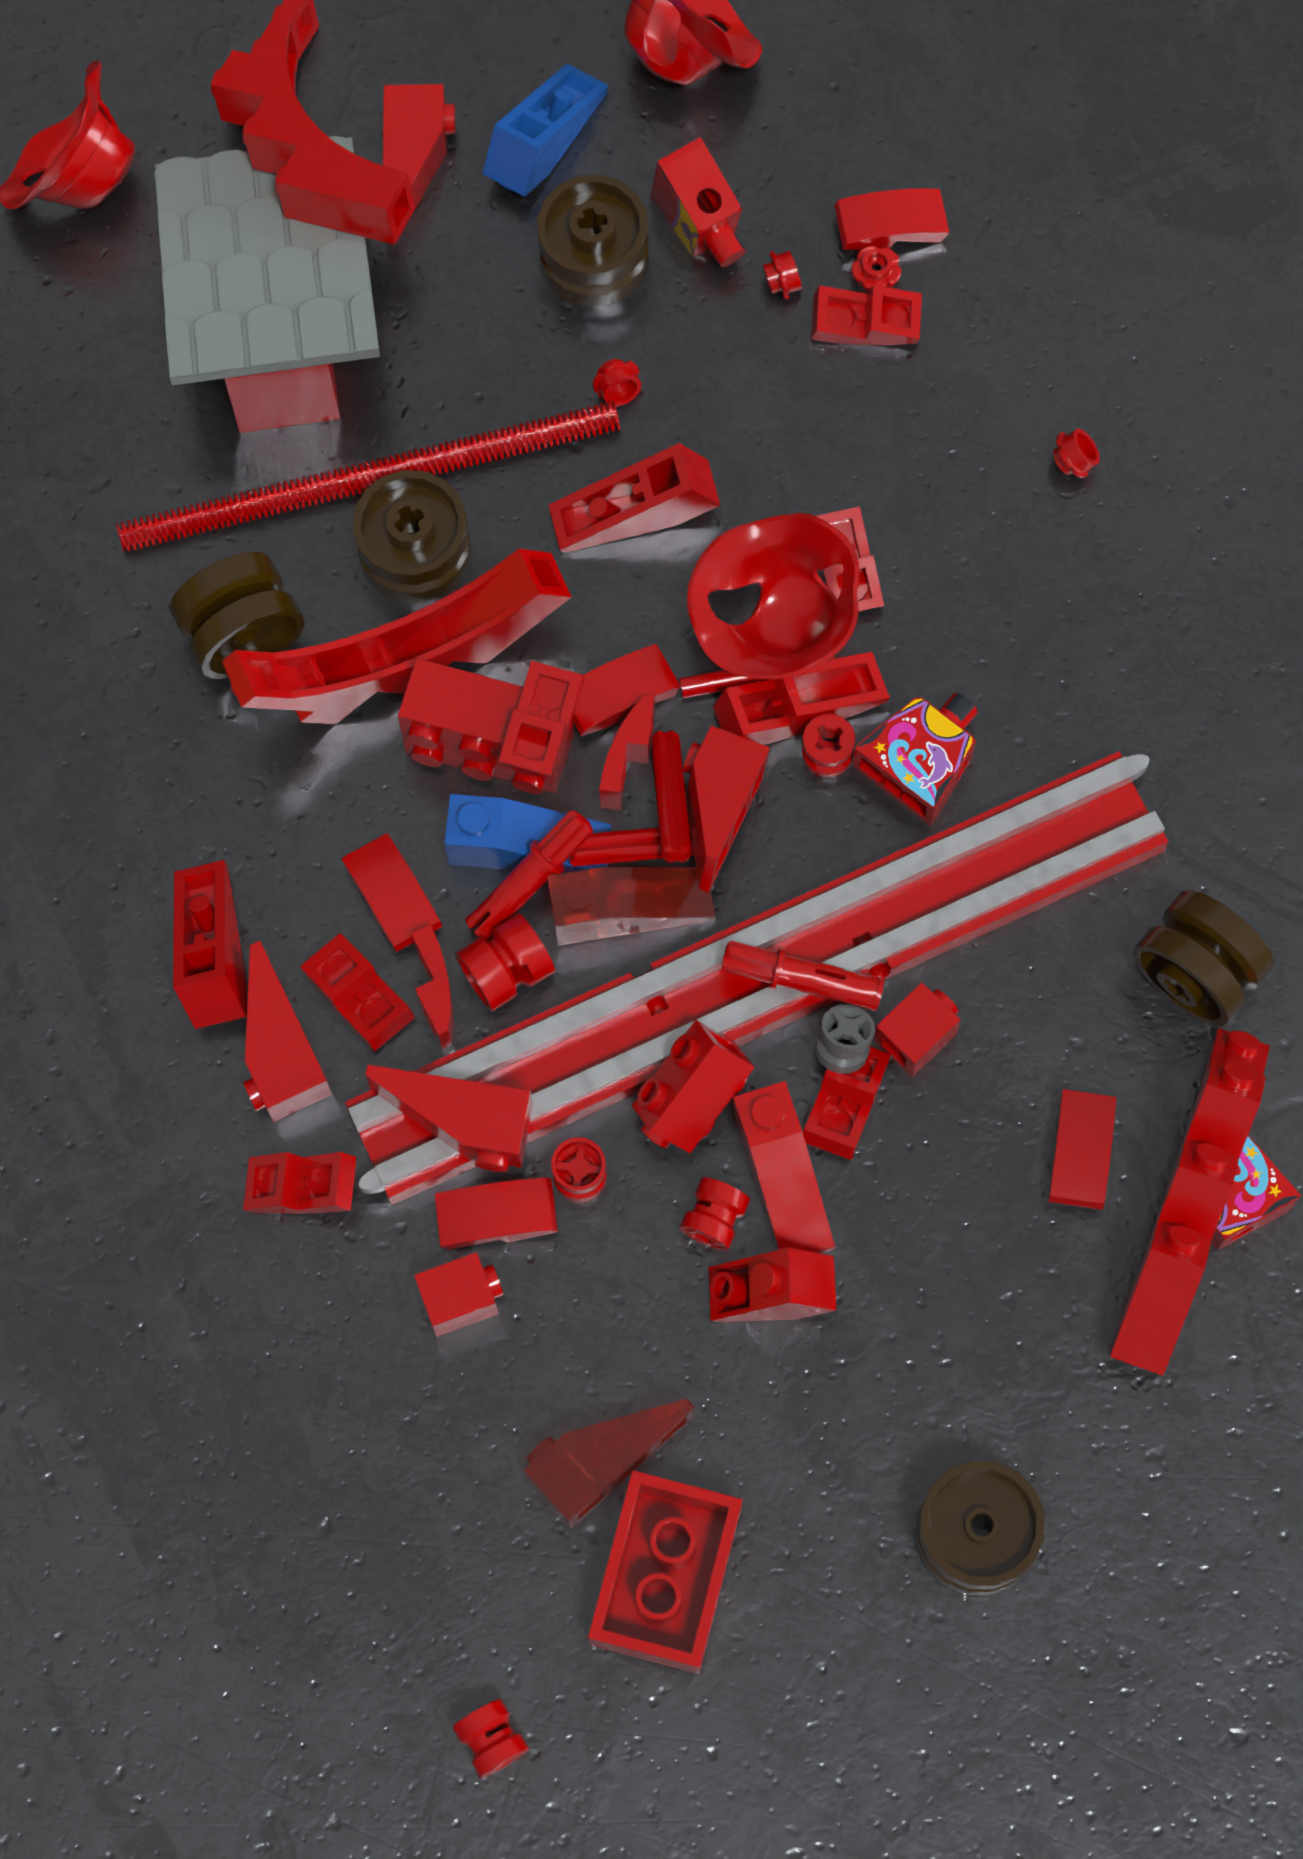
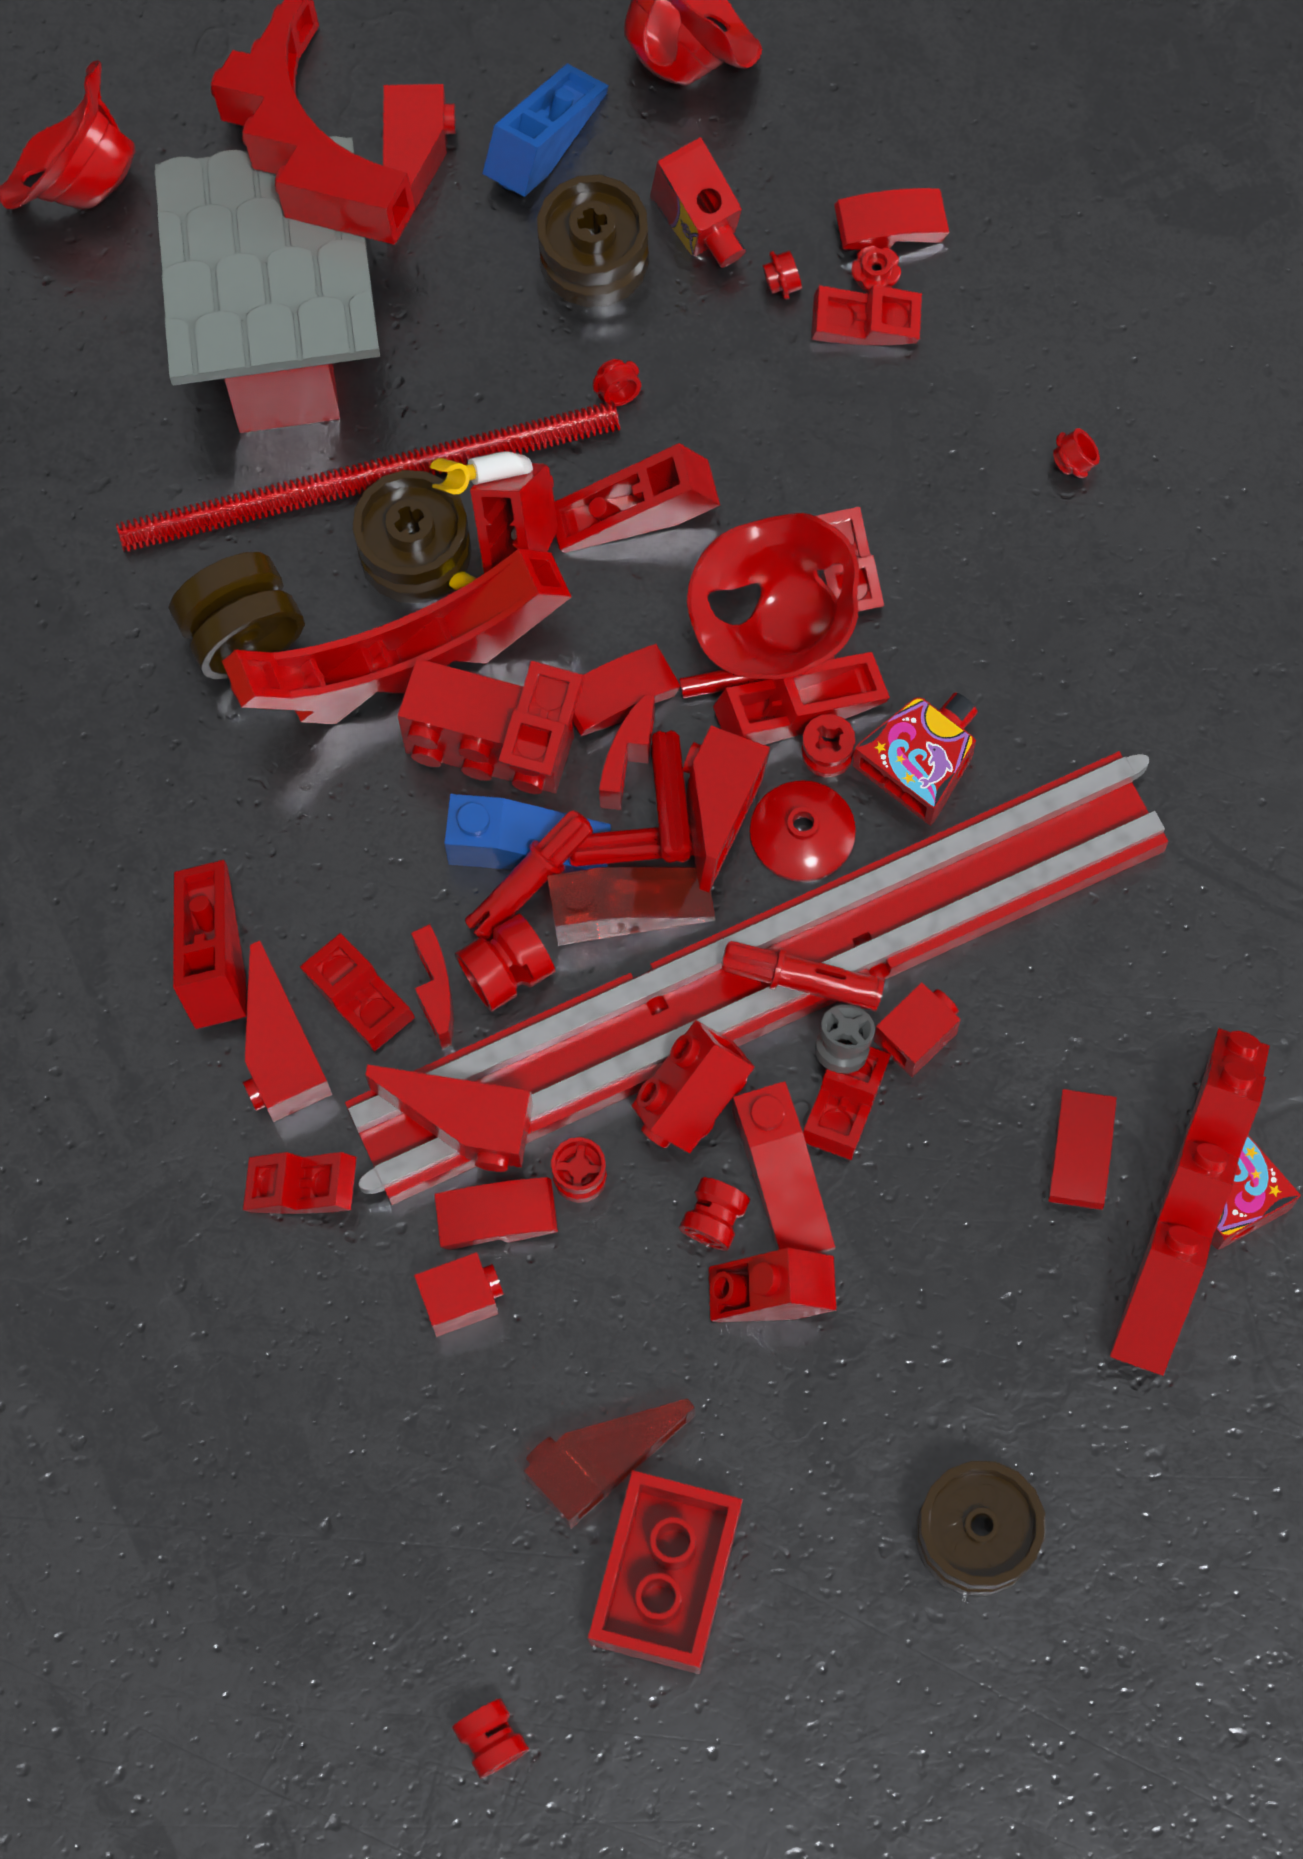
red slope [341,833,443,952] -> none
dark brown wheel [1132,890,1275,1026] -> none
none -> red torso [430,451,558,590]
none -> red dish [750,780,856,882]

